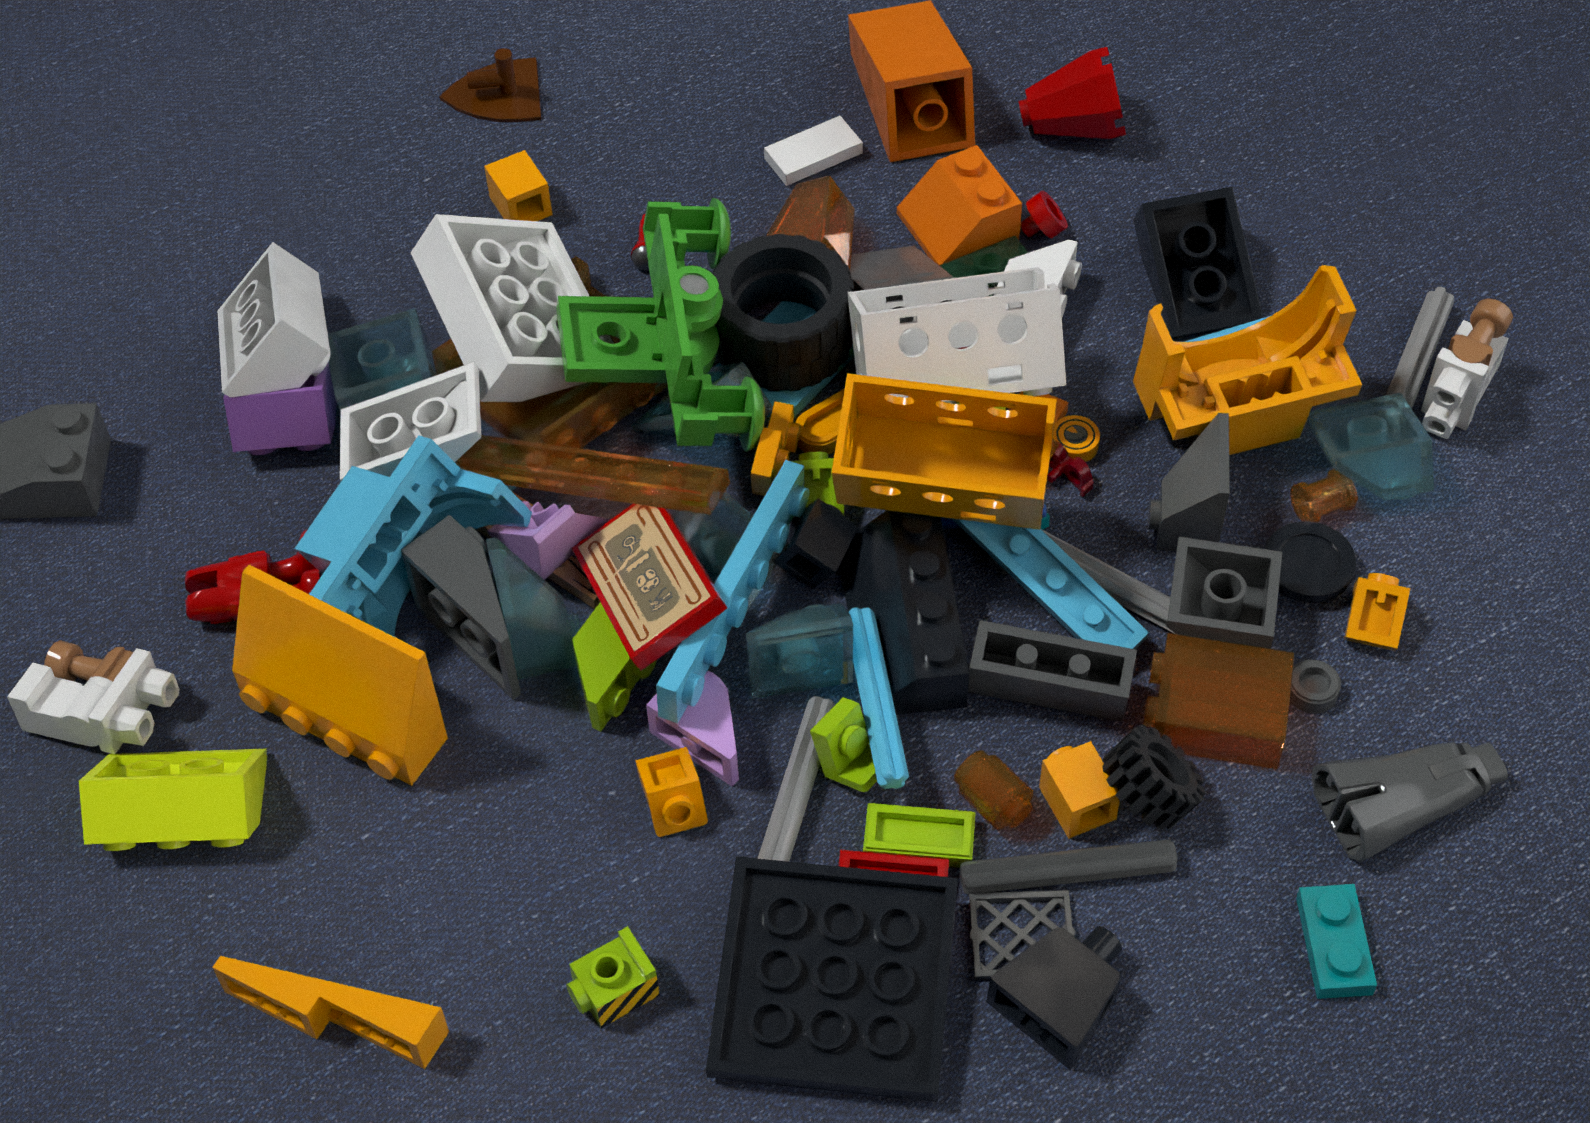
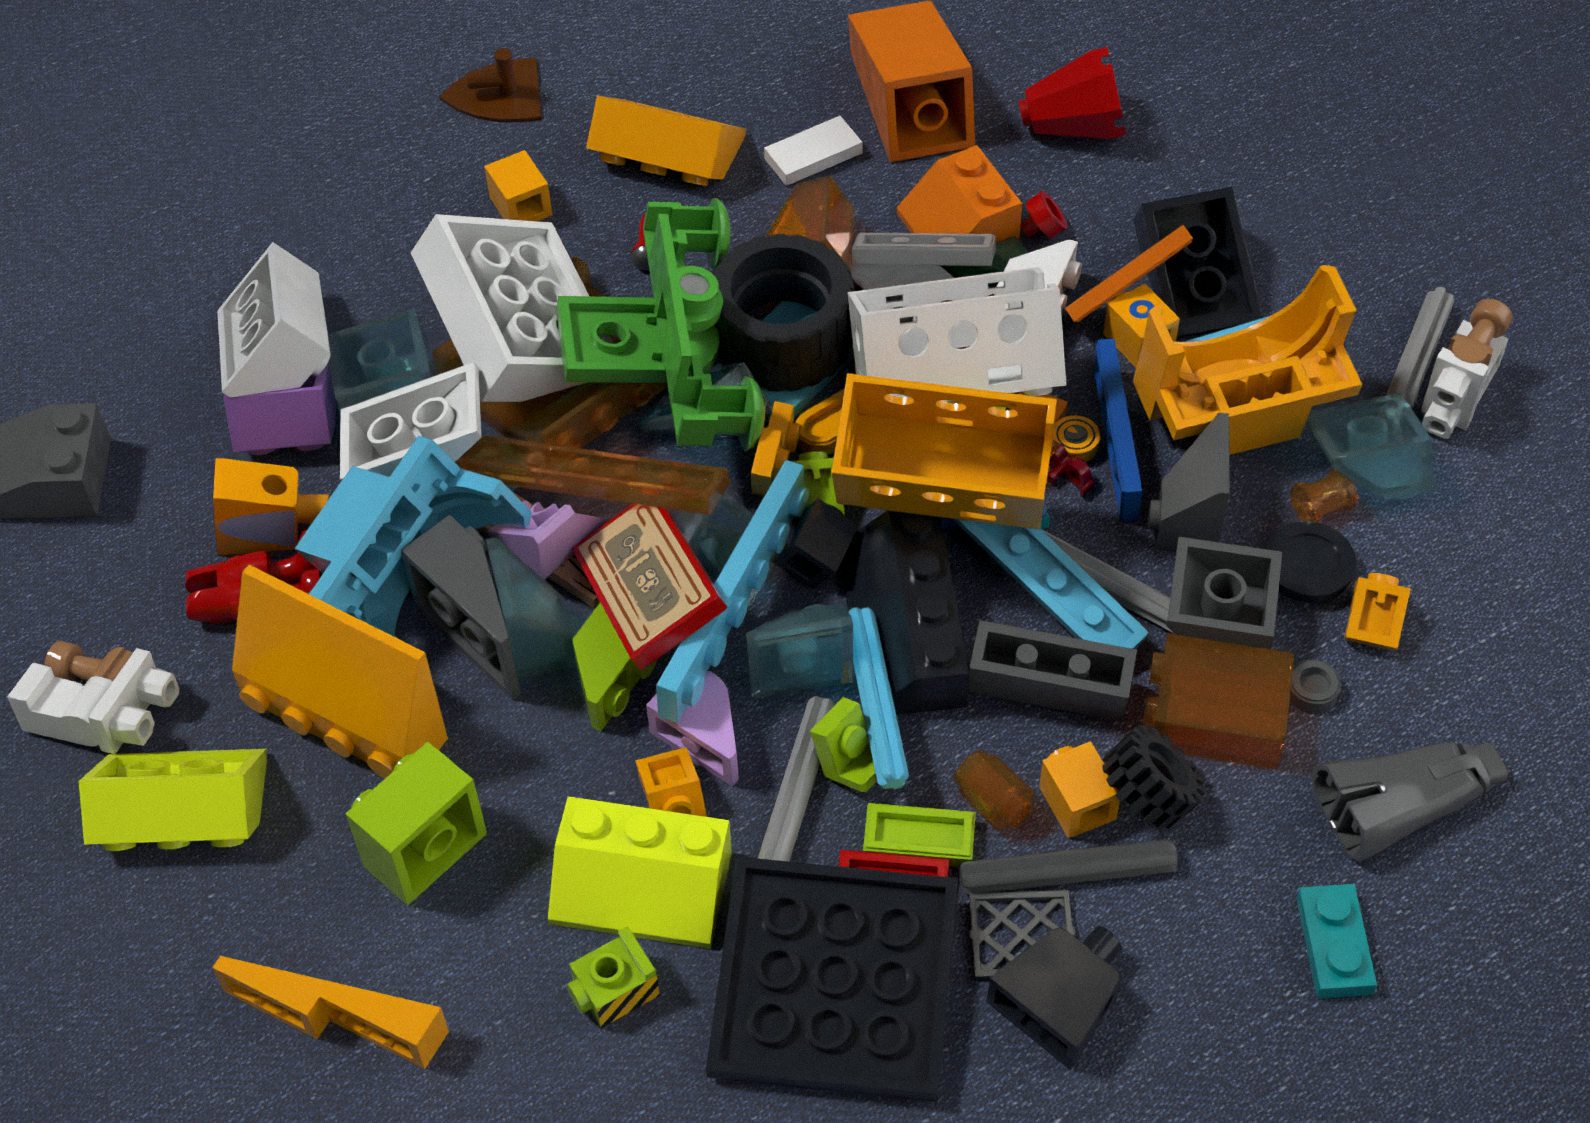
none -> light orange torso [213,458,329,556]
none -> lime brick [345,742,487,906]
none -> neon yellow slope [548,796,732,949]
none -> light orange slope [586,95,747,186]
none -> light grey tile [852,233,996,266]
none -> orange tile [1065,225,1193,322]
none -> blue tile [1093,338,1142,522]
none -> light orange brick [1103,283,1180,368]

